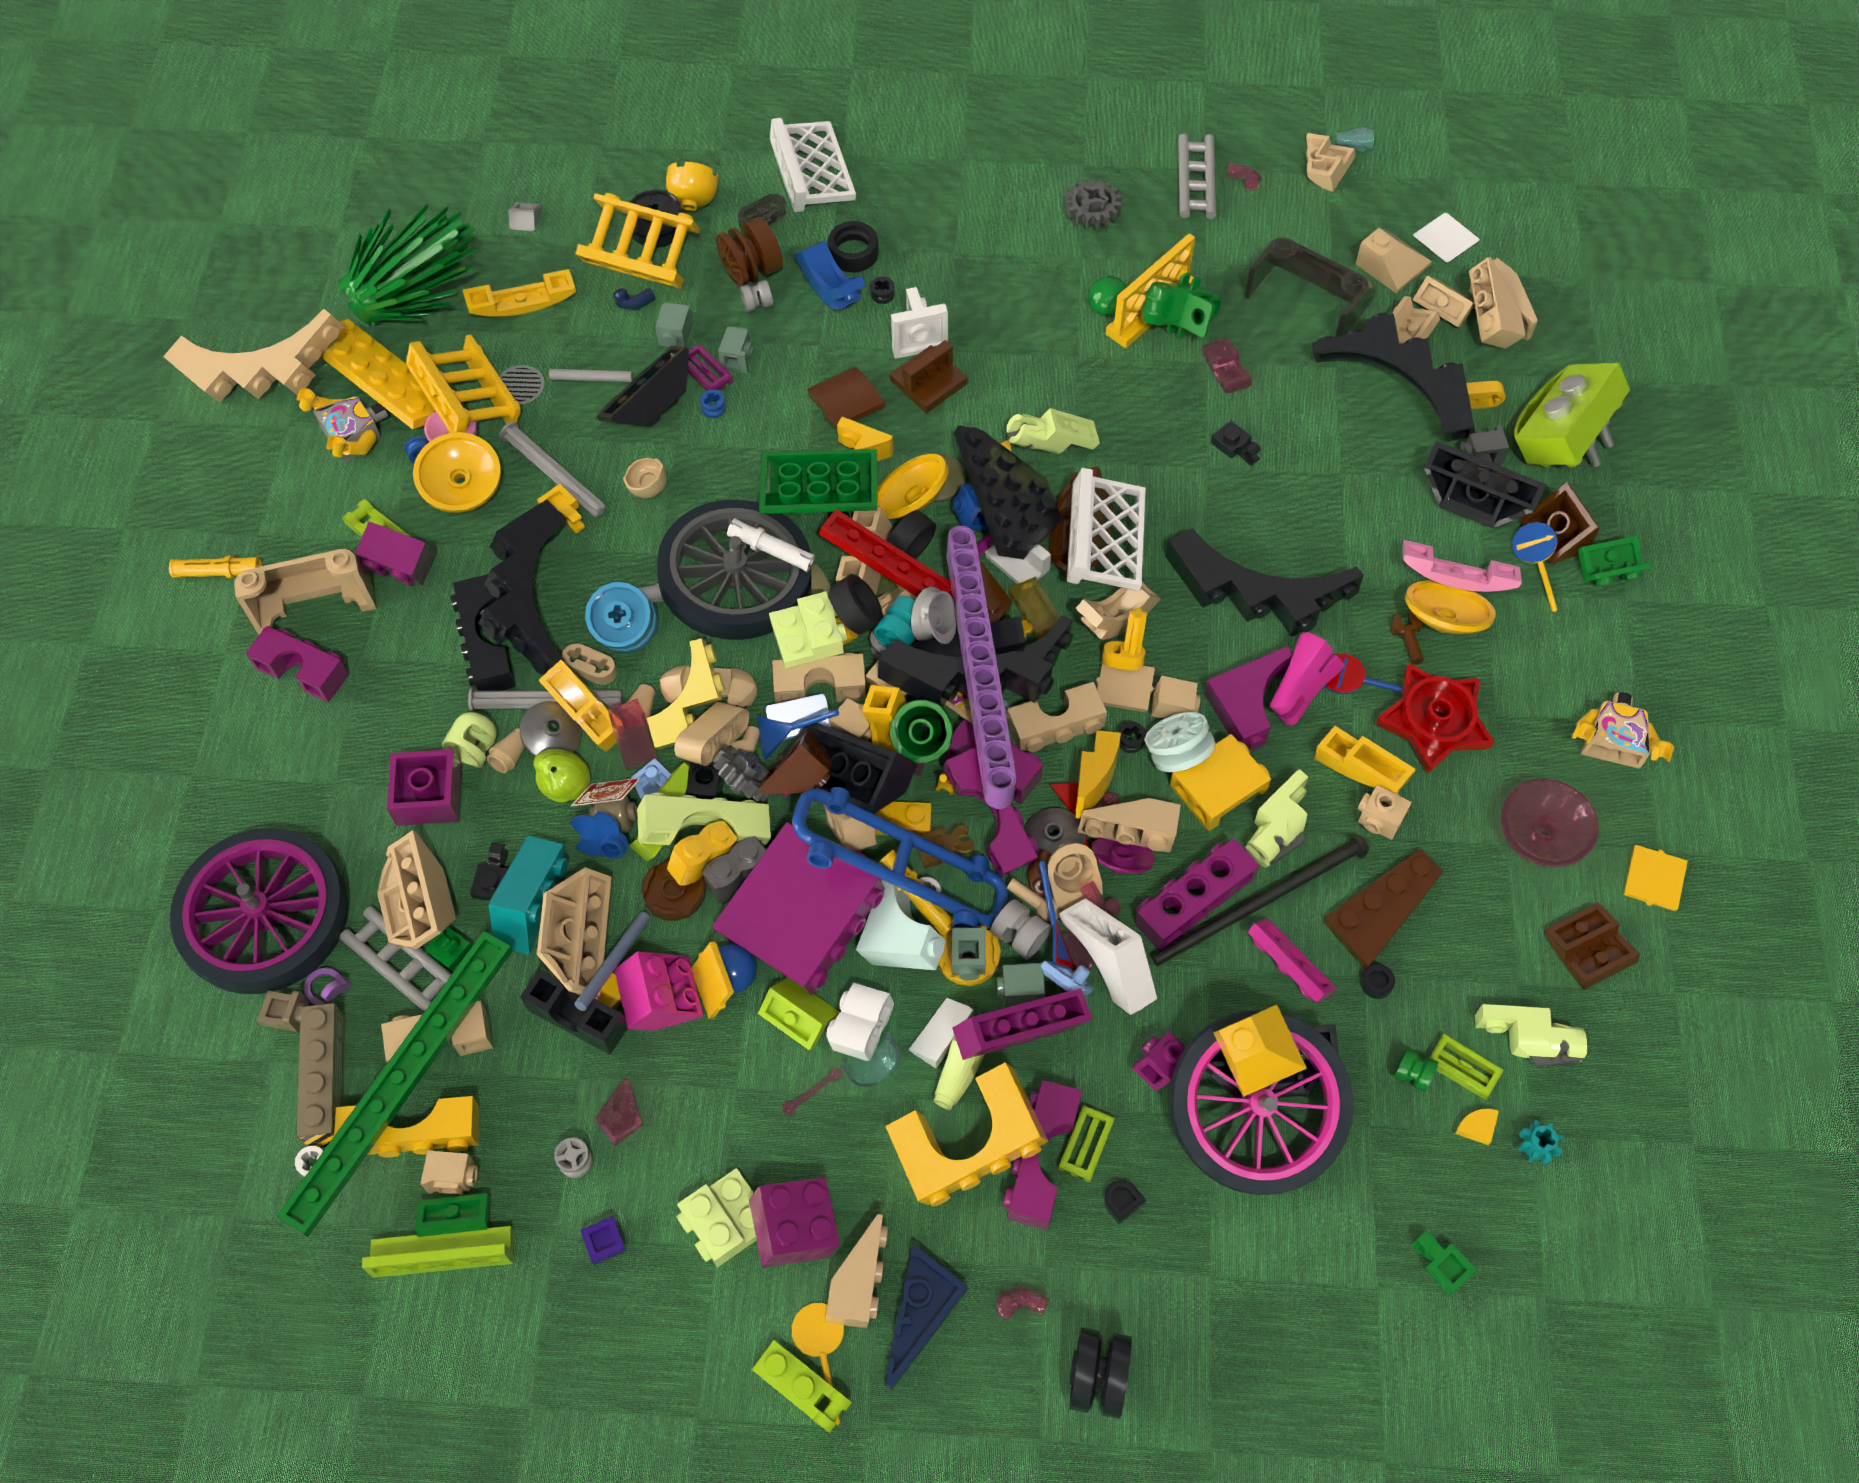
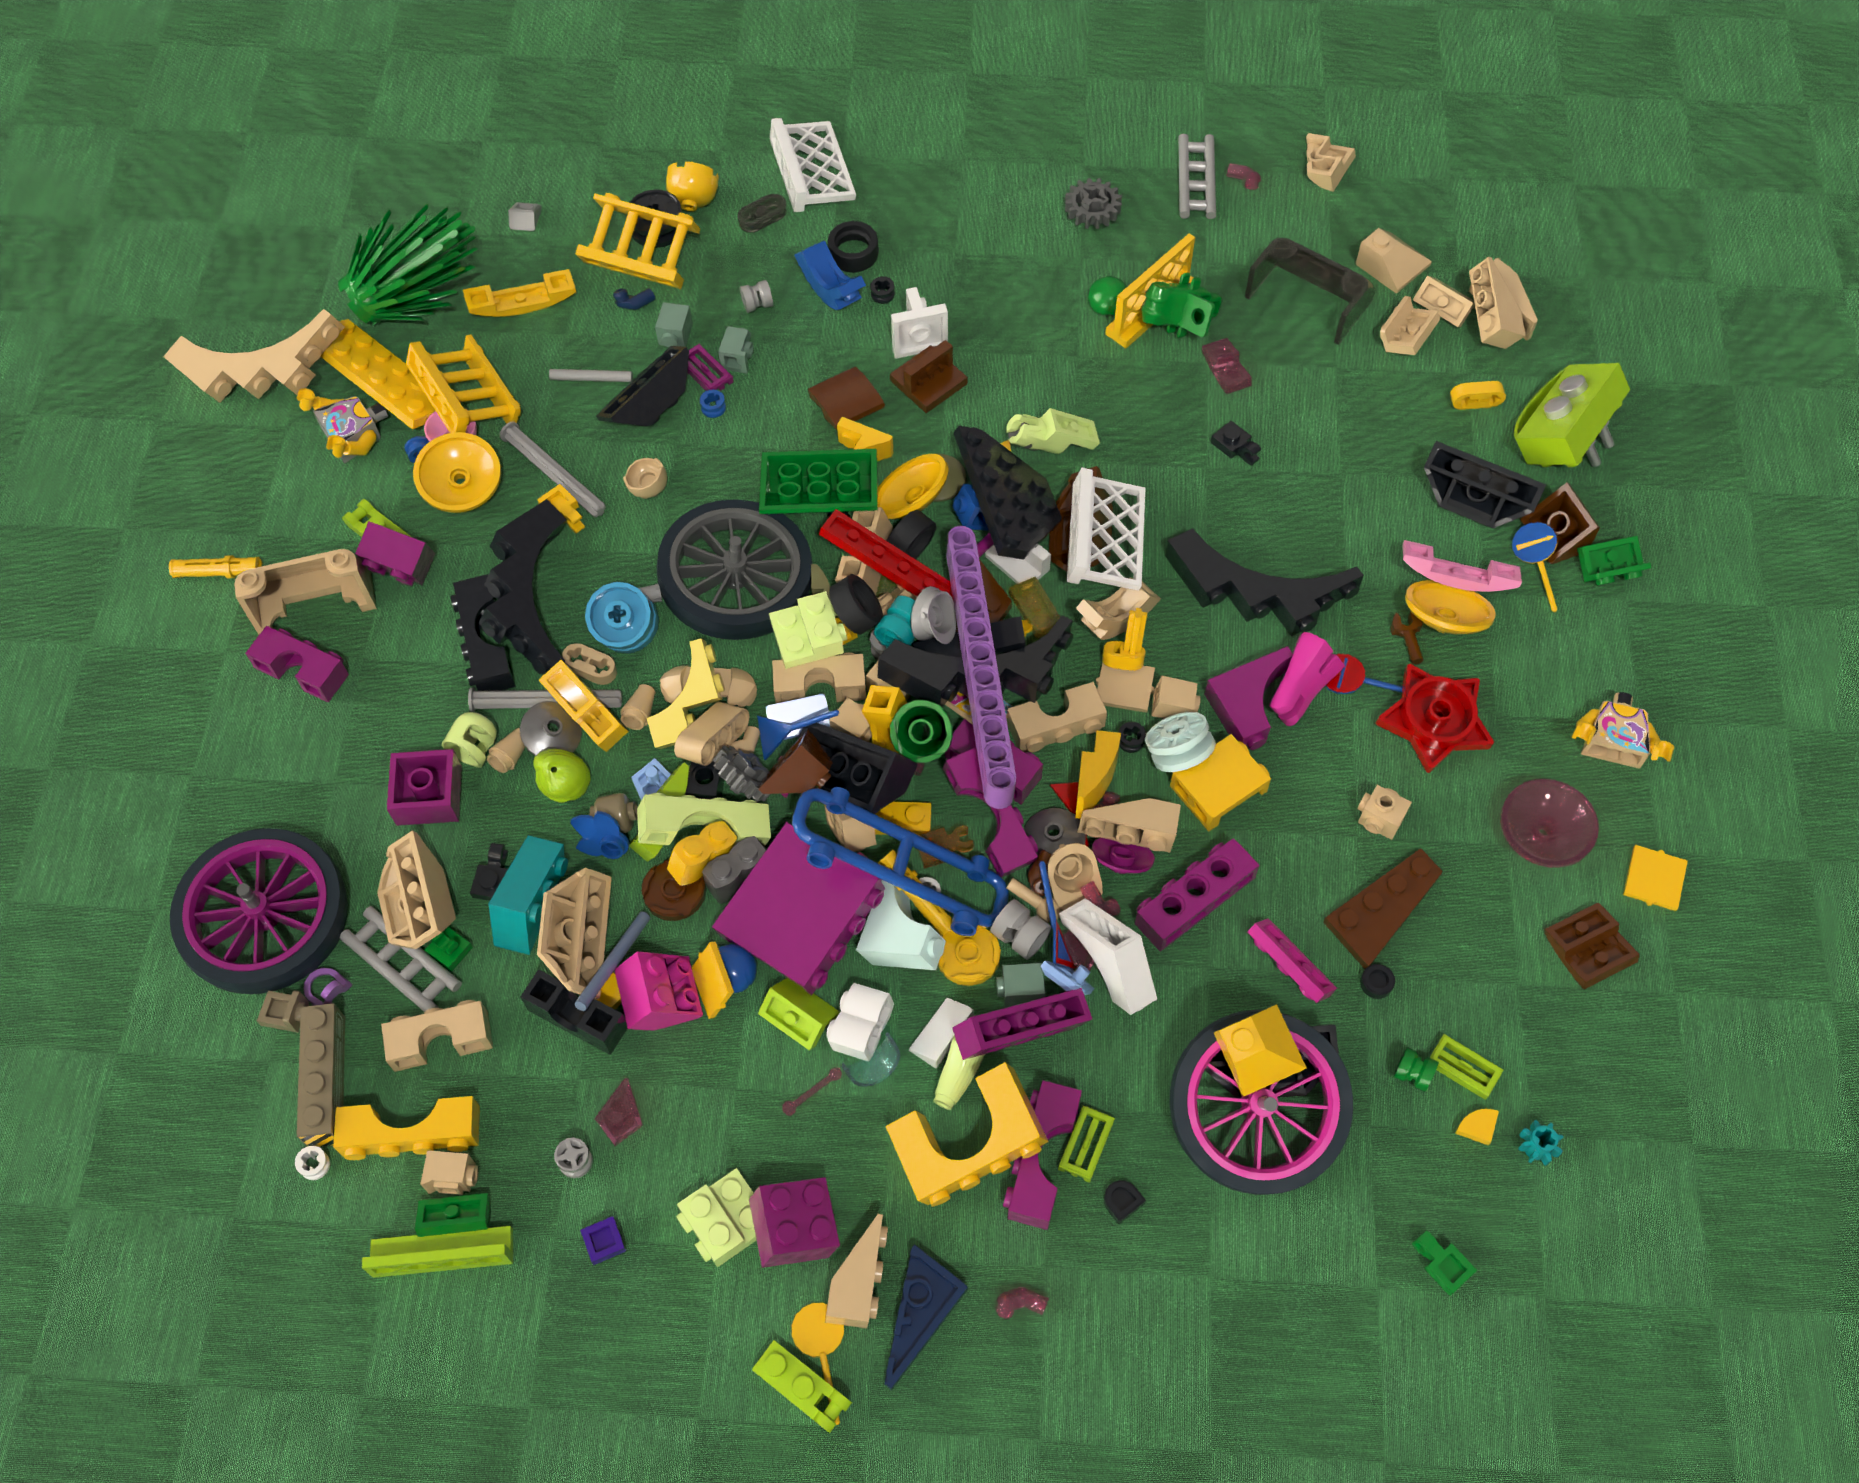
green plate [276,931,513,1237] -> none
light grey sticker [499,365,545,405] -> none
sticker [571,777,641,806] -> none
clear pink slope [608,698,658,770] -> none
reddish brown wheel [716,216,783,287] -> none
white pin [727,518,815,572] -> none
yellow hand [935,773,954,795] -> none
sand green brick [952,928,986,981] -> none
black wheel [1069,1327,1132,1419] -> none
magenta brick [1132,1031,1185,1092] -> none
pearl dark grey bar [1151,835,1369,966] -> none
yellowish green plate [1245,769,1308,868] -> none
black arch [1311,313,1475,442] -> none
yellow slope [1315,726,1416,794] -> none
clear light blue cone [1336,126,1374,153] -> none
white sticker [1413,213,1480,263] -> none
dark grey brick [1460,425,1510,465] -> none
yellowish green plate [1475,1004,1587,1067] -> none

